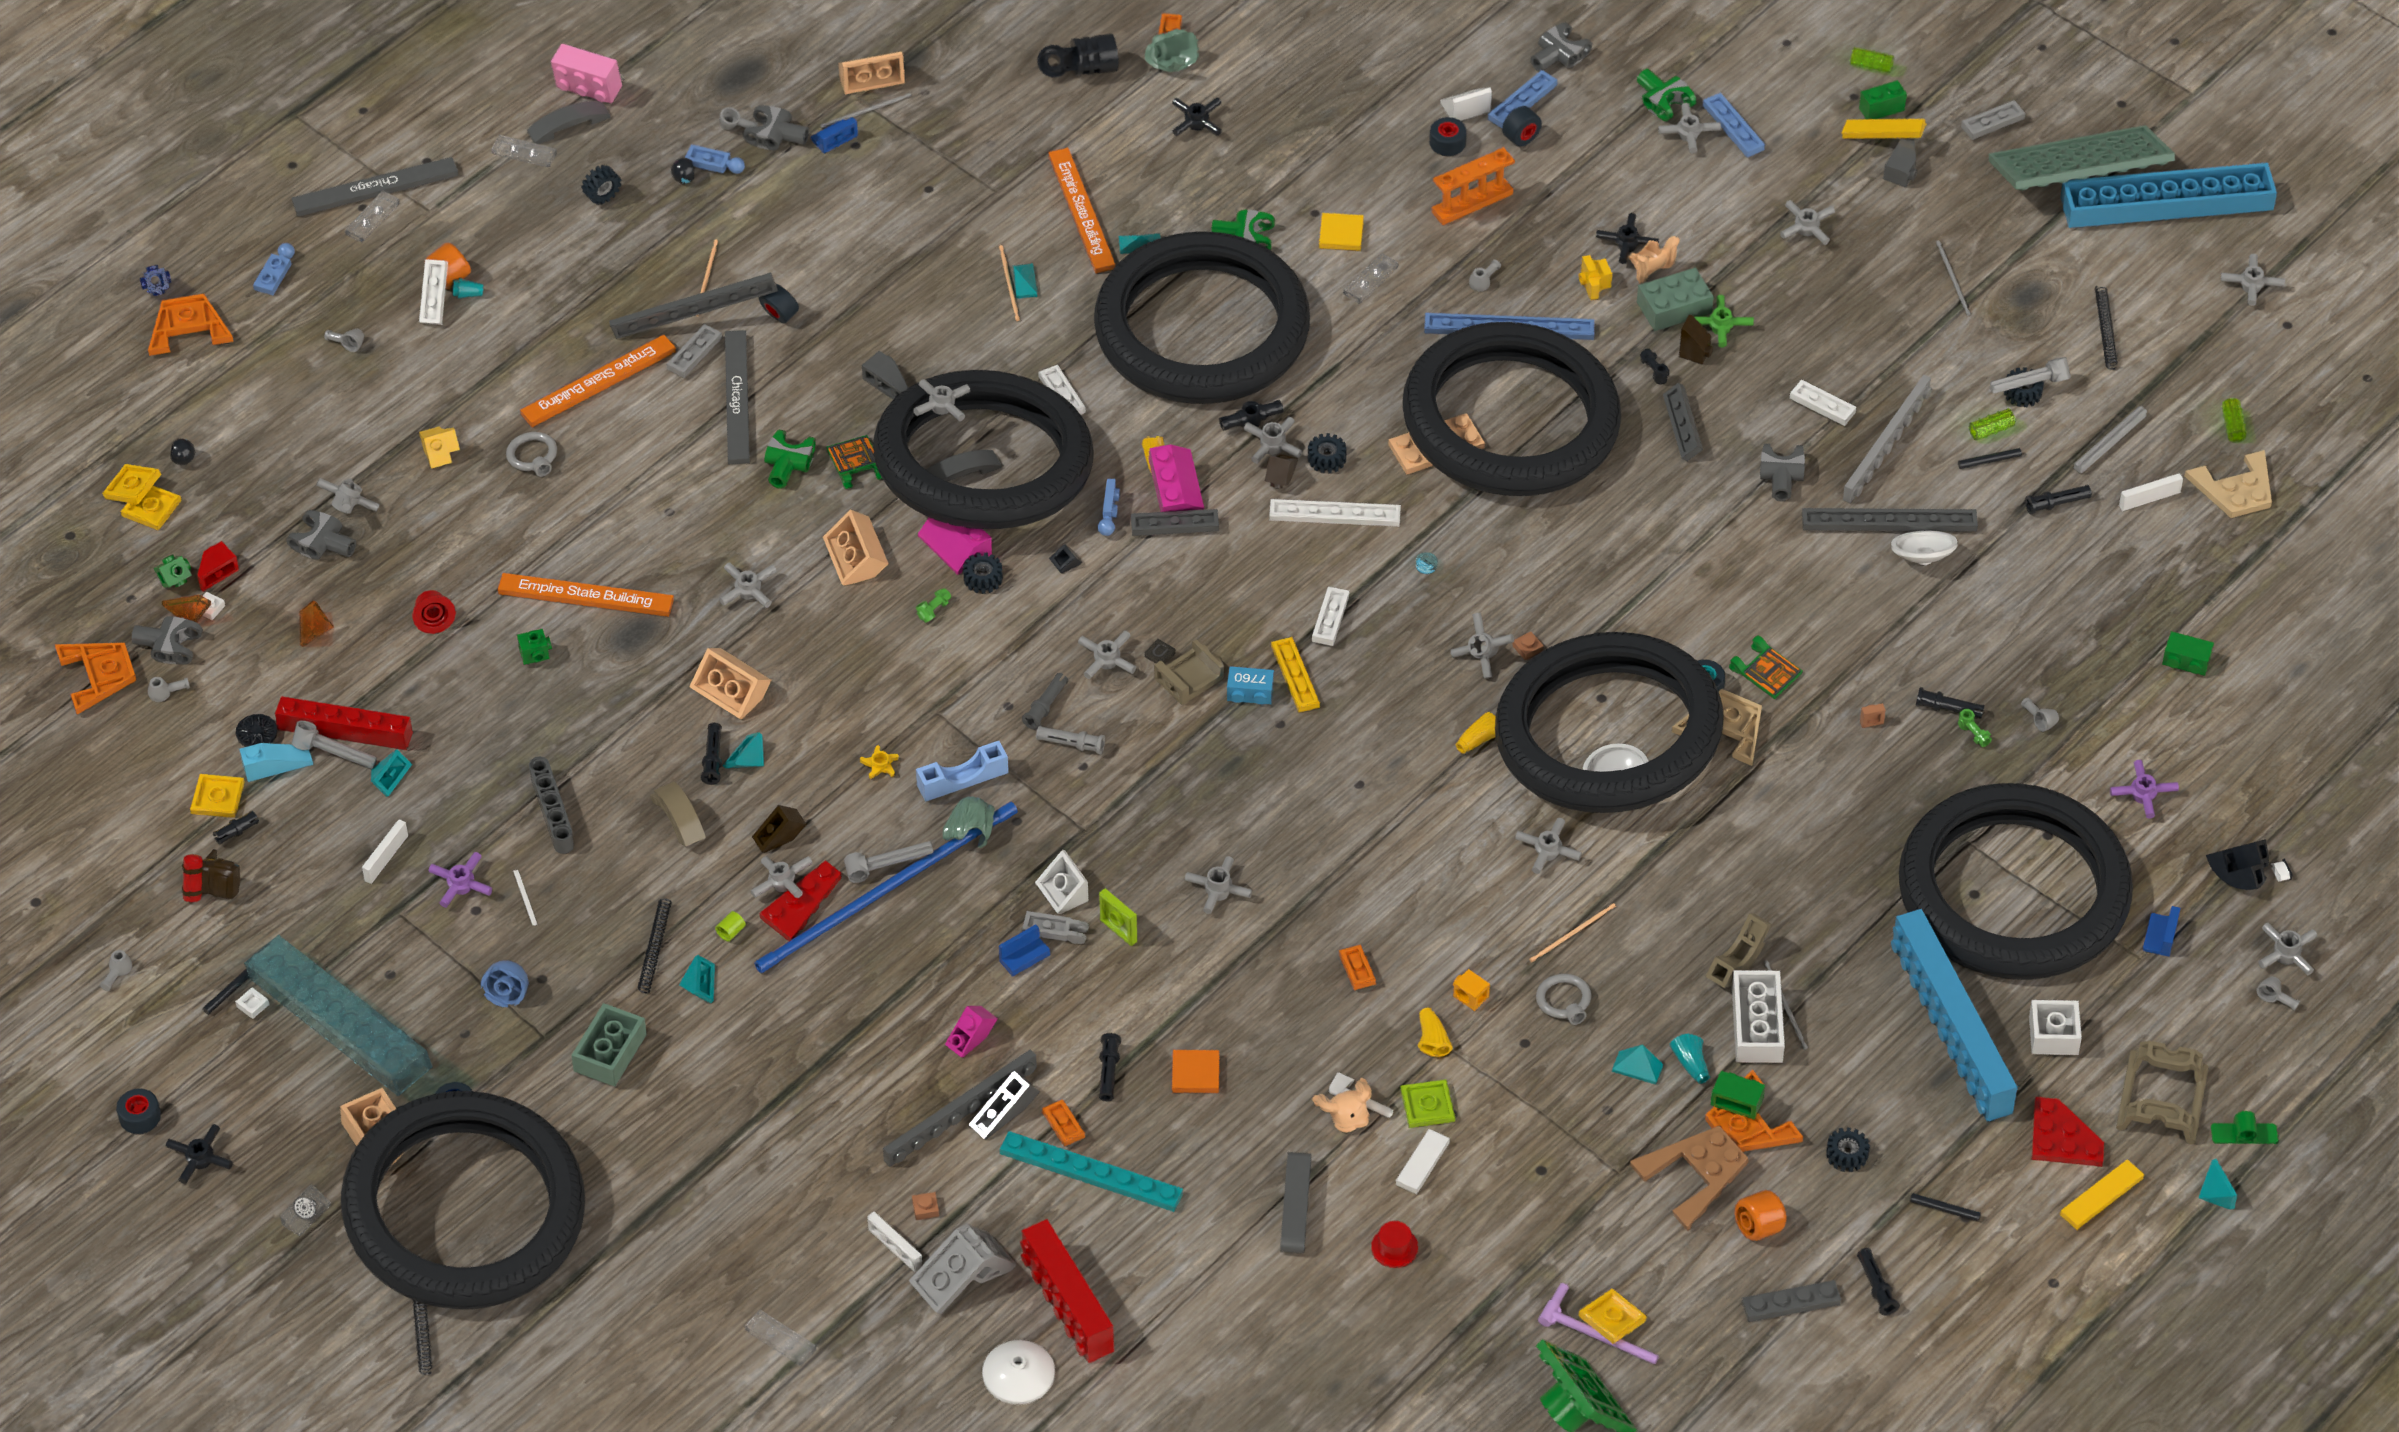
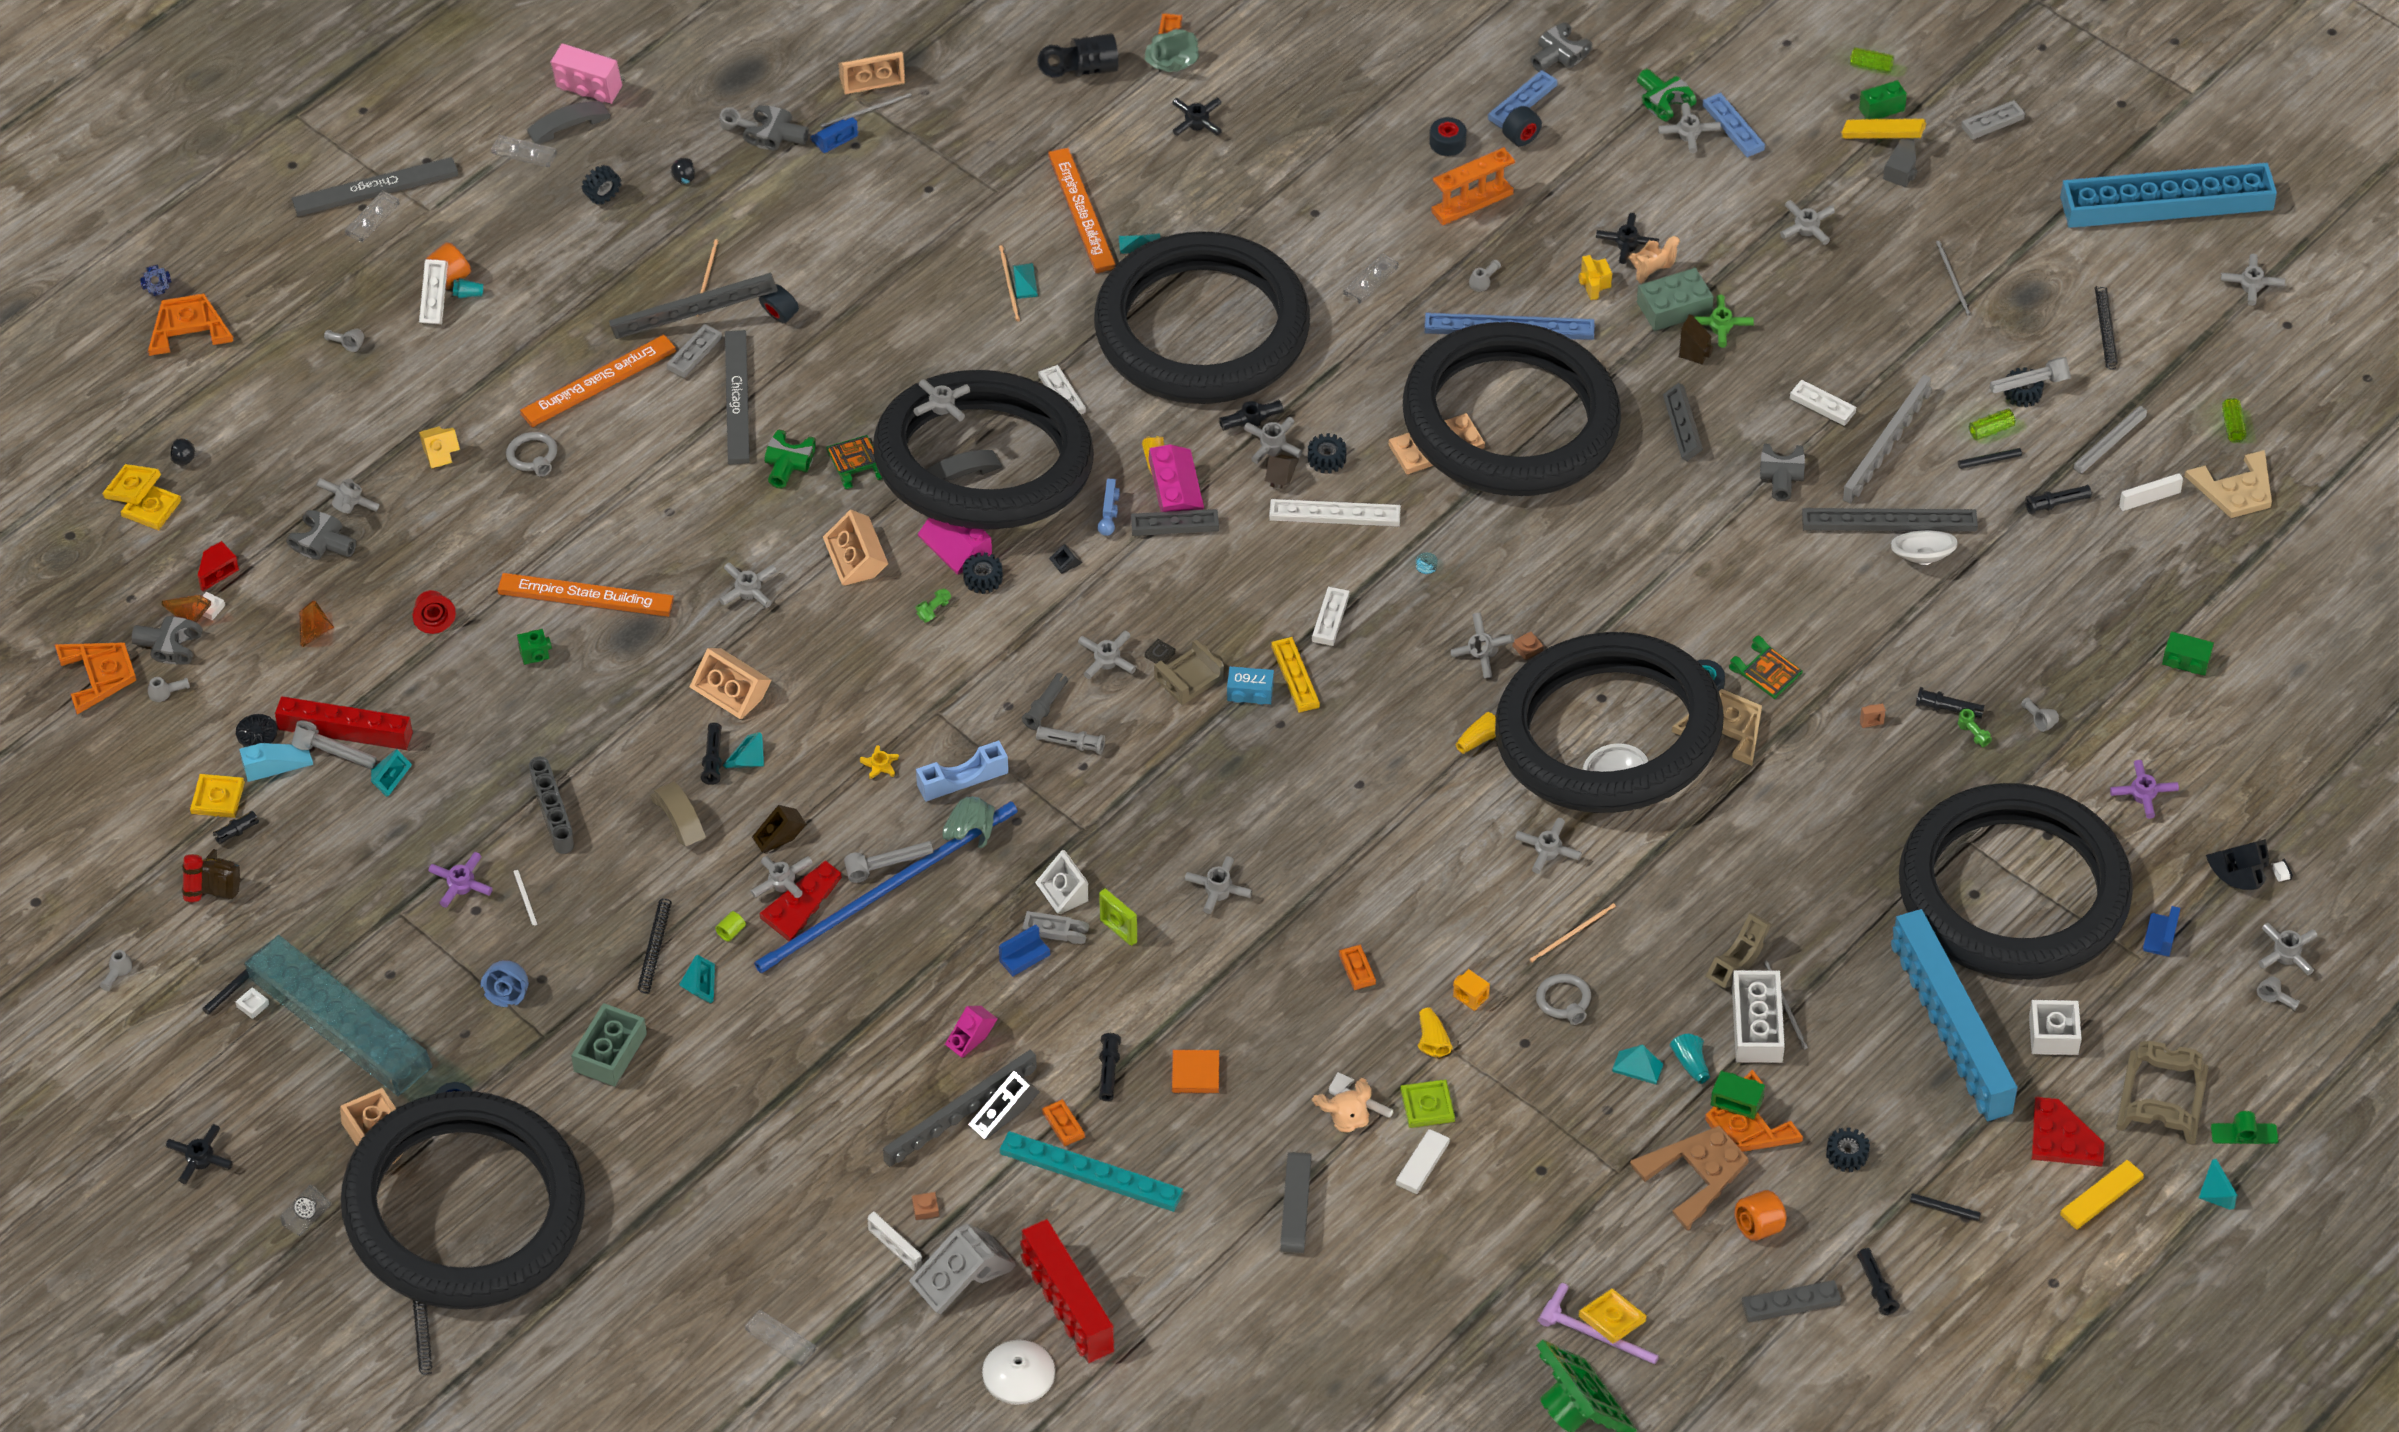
black wheel [116,1089,161,1134] -> none
green brick [154,554,192,588] -> none
medium blue plate [253,243,295,295] -> none
white tile [362,820,408,884] -> none
medium blue plate [685,145,745,174] -> none
dark grey slope [862,351,908,400] -> none
green connector [1211,210,1275,250] -> none
yellow tile [1319,213,1364,251] -> none
red piece [1371,1221,1418,1268] -> none
white slope [1440,88,1492,121] -> none
black bar [1640,348,1670,385] -> none
sand green plate [1989,125,2175,190] -> none

